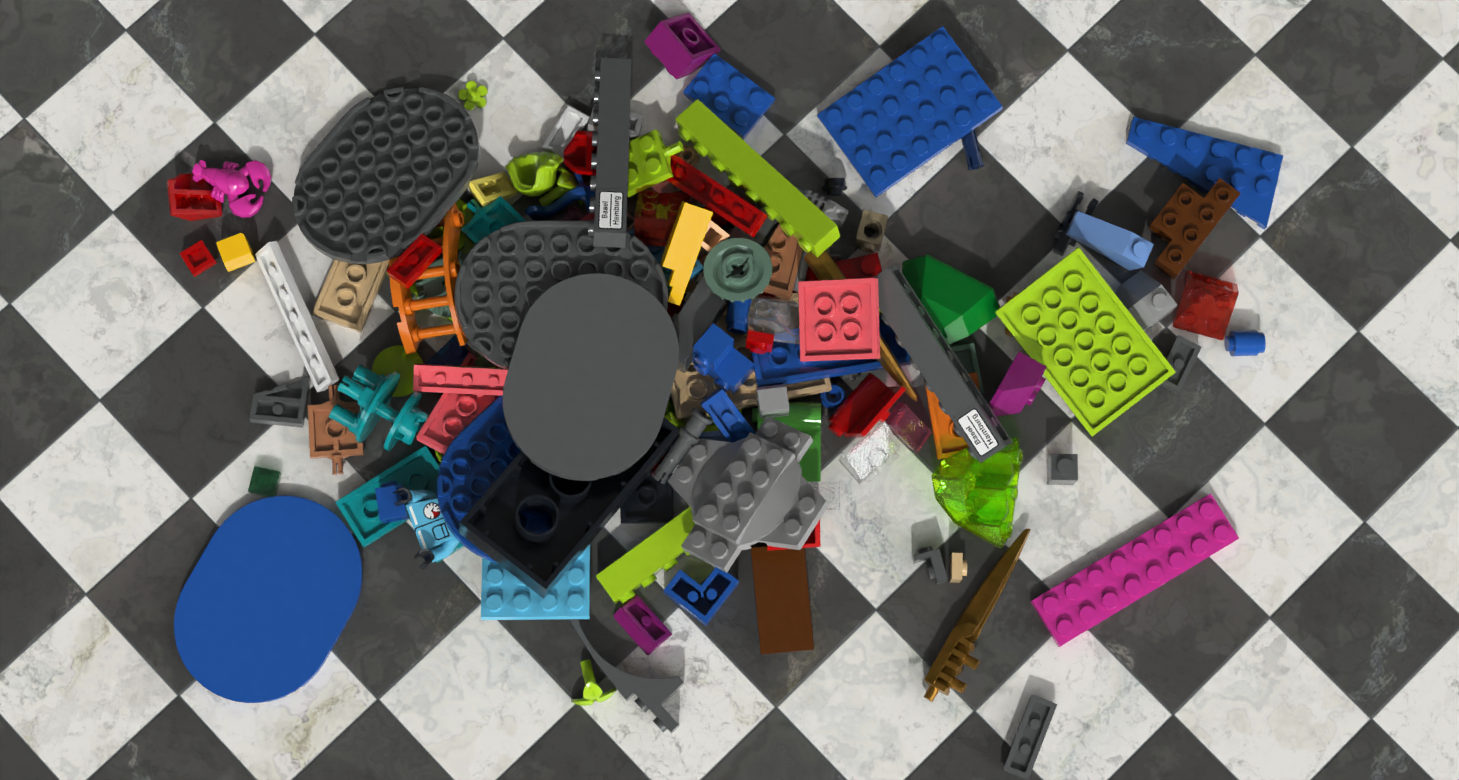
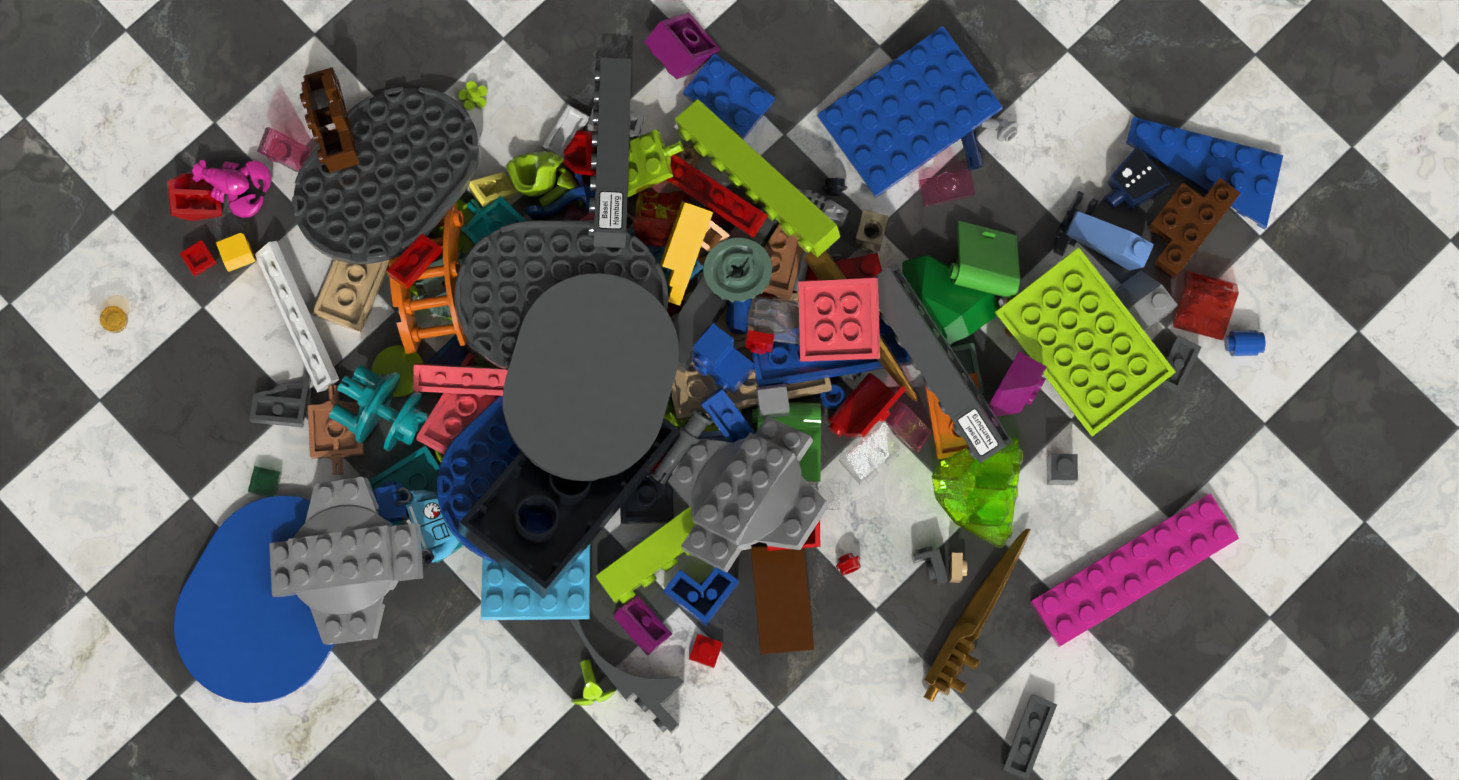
none -> clear yellow tile [100,306,128,333]
none -> clear pink tile [257,127,311,173]
none -> light grey plate [269,477,423,645]
none -> reddish brown piece [300,67,360,173]
none -> red plate [689,634,723,669]
none -> red plate [836,553,861,575]
none -> clear pink tile [918,169,975,207]
none -> bright green door [948,221,1020,299]
none -> light grey plate [982,118,1019,142]
none -> torso [1104,147,1170,209]

